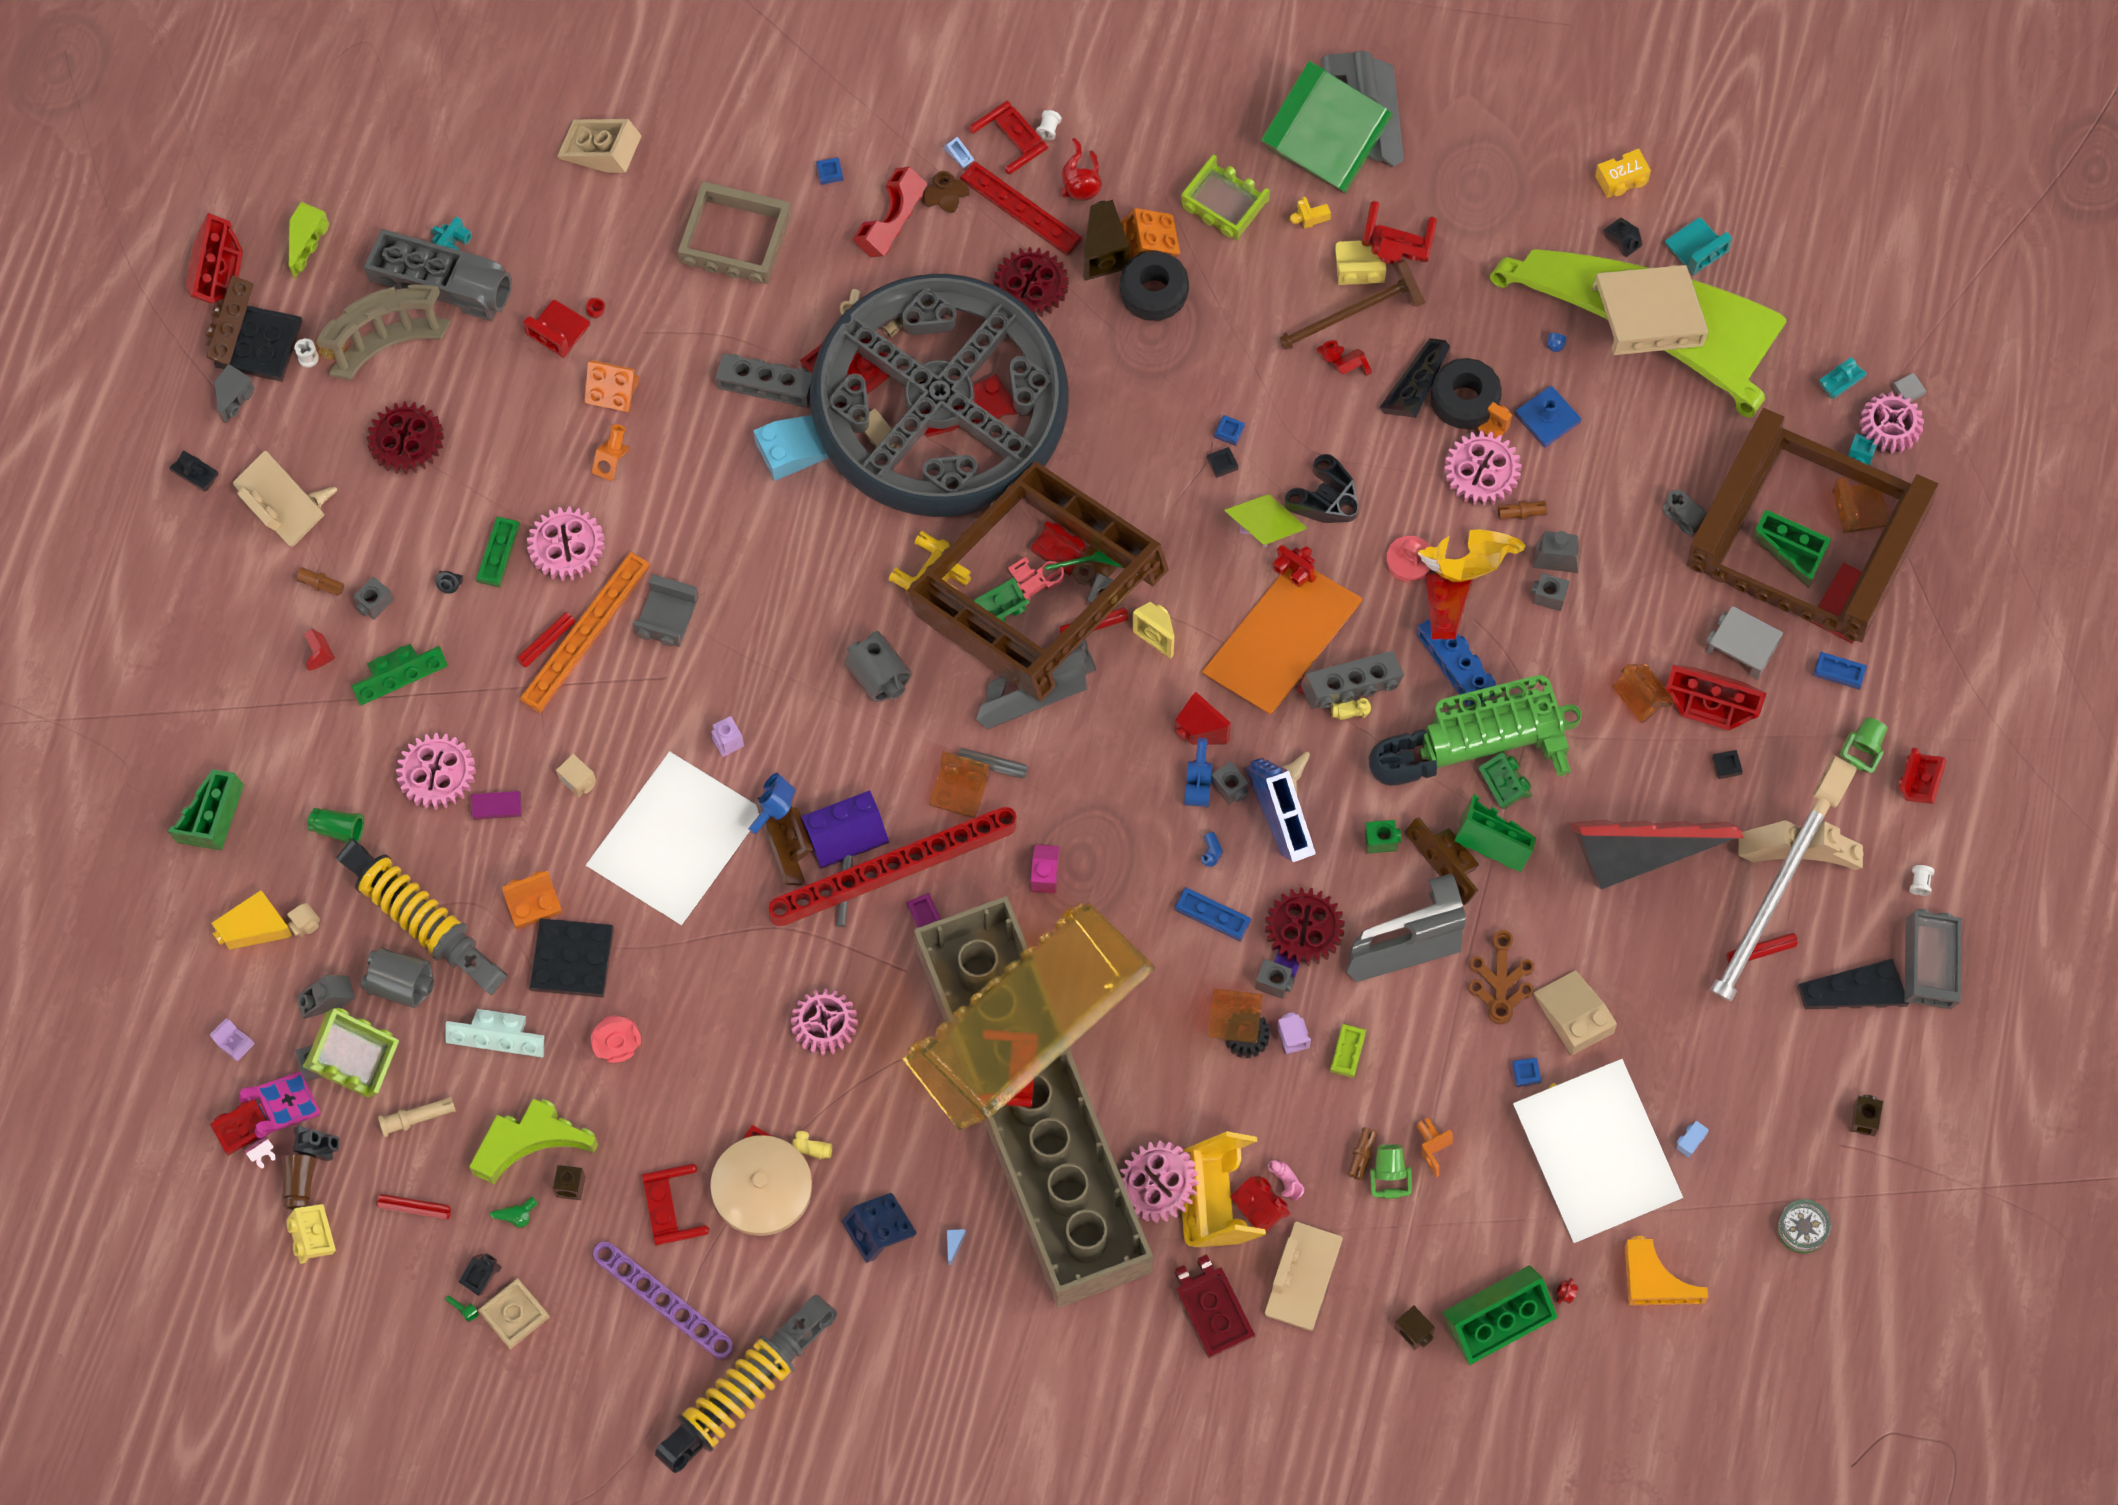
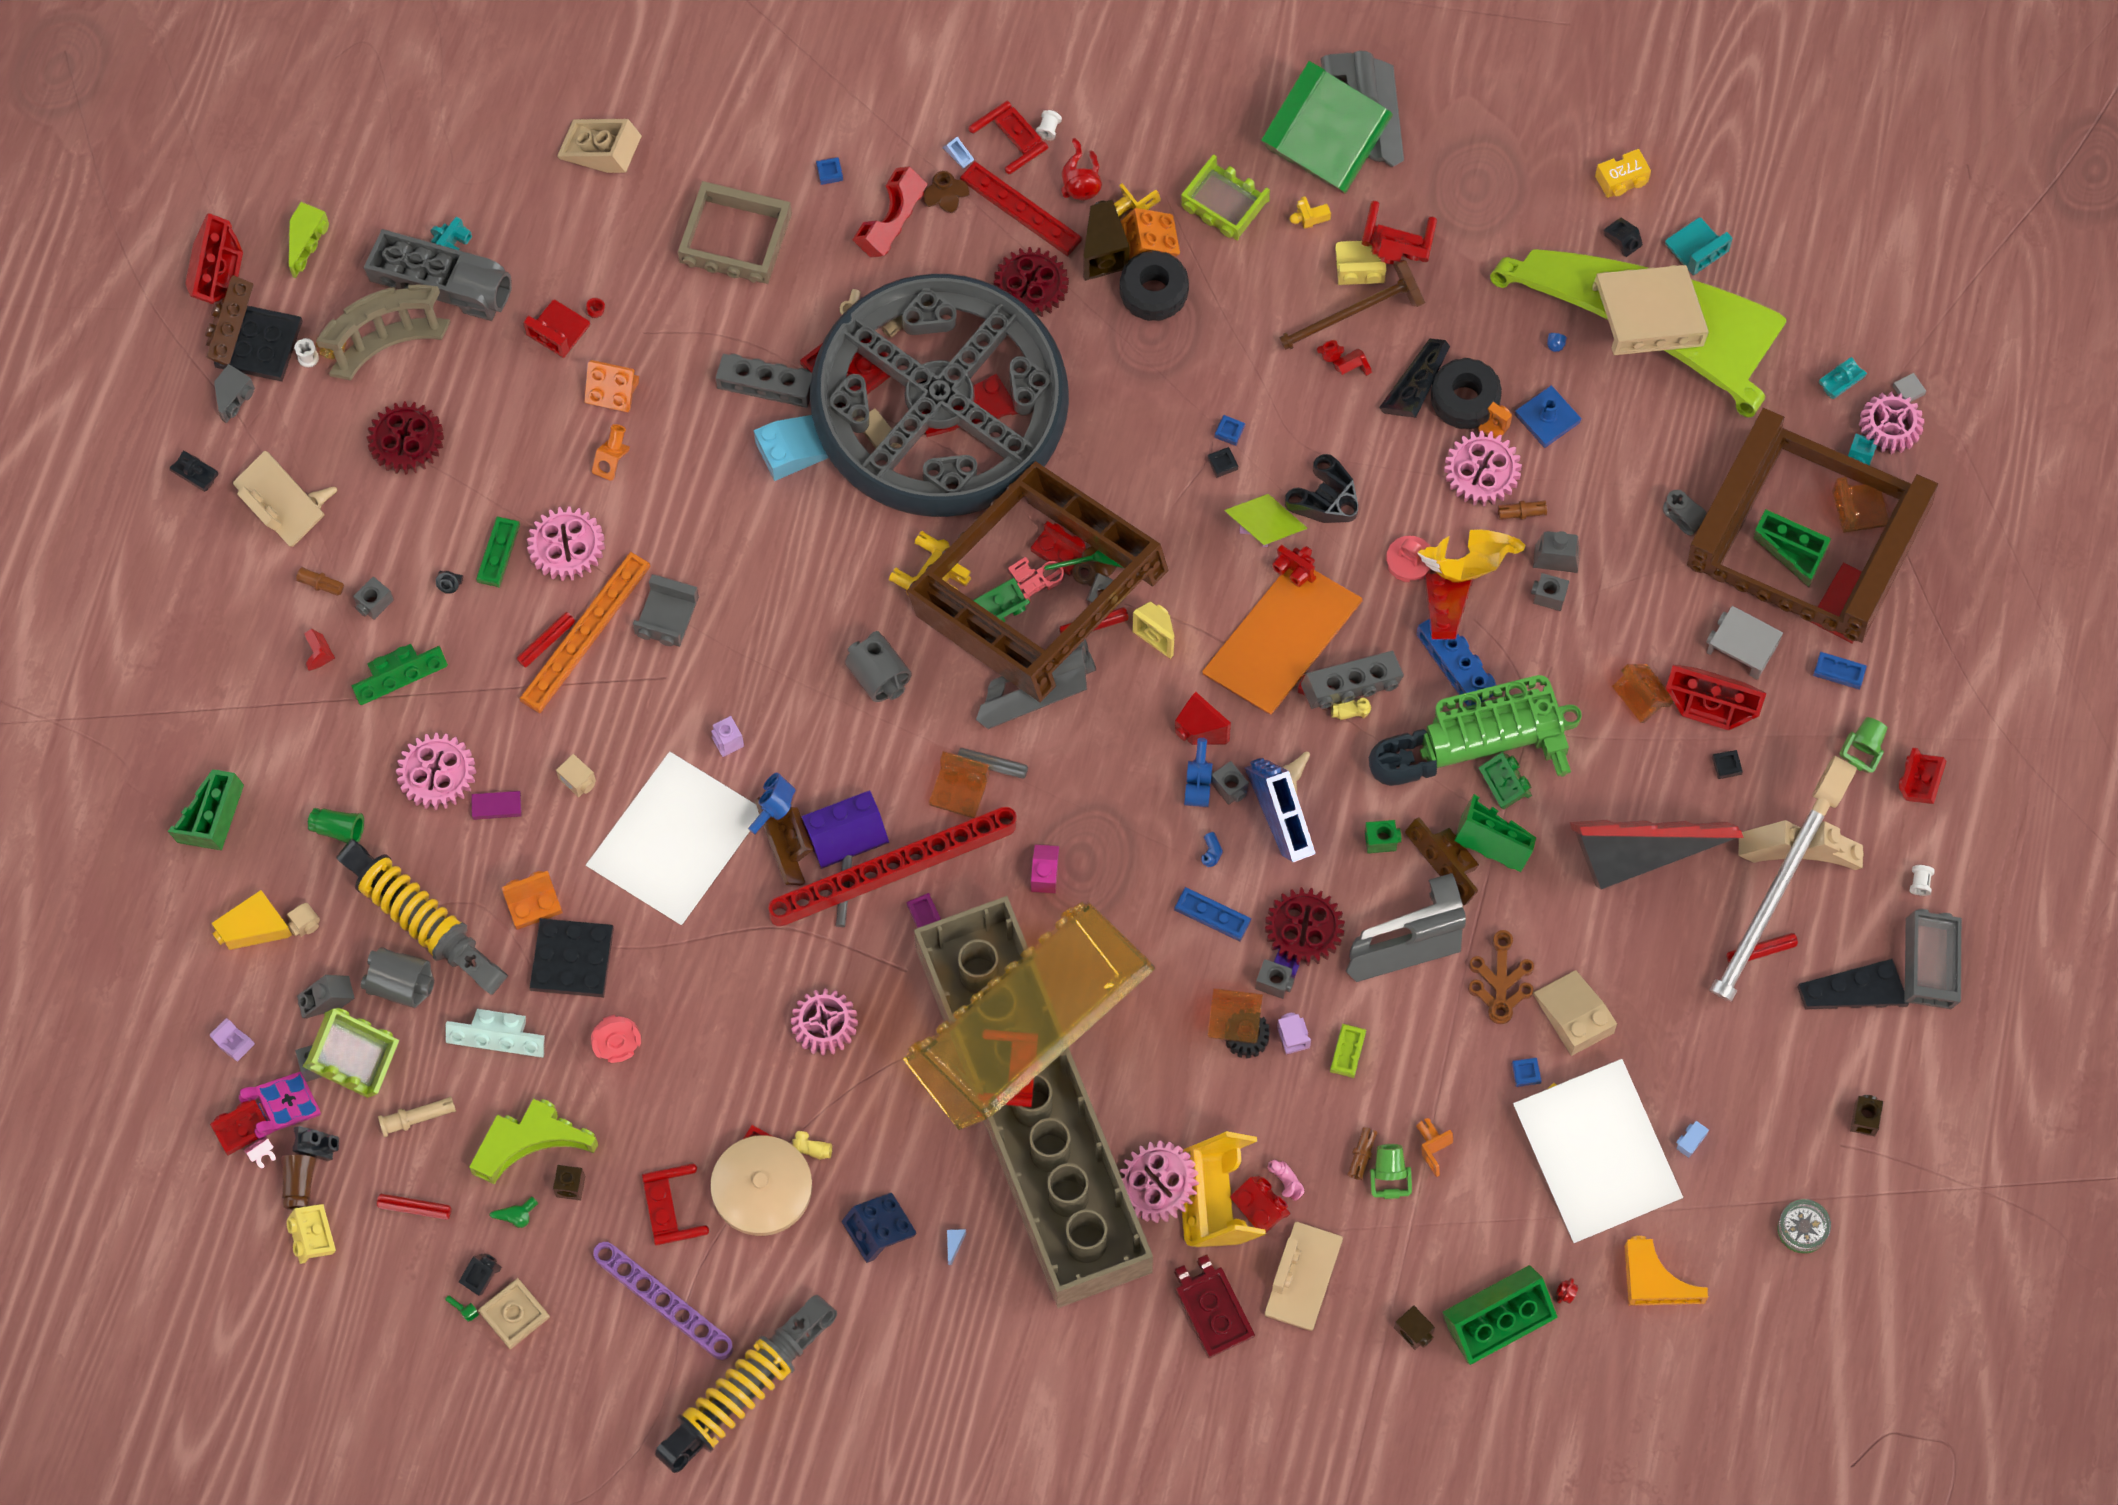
none -> yellow bracket [1114,183,1161,216]

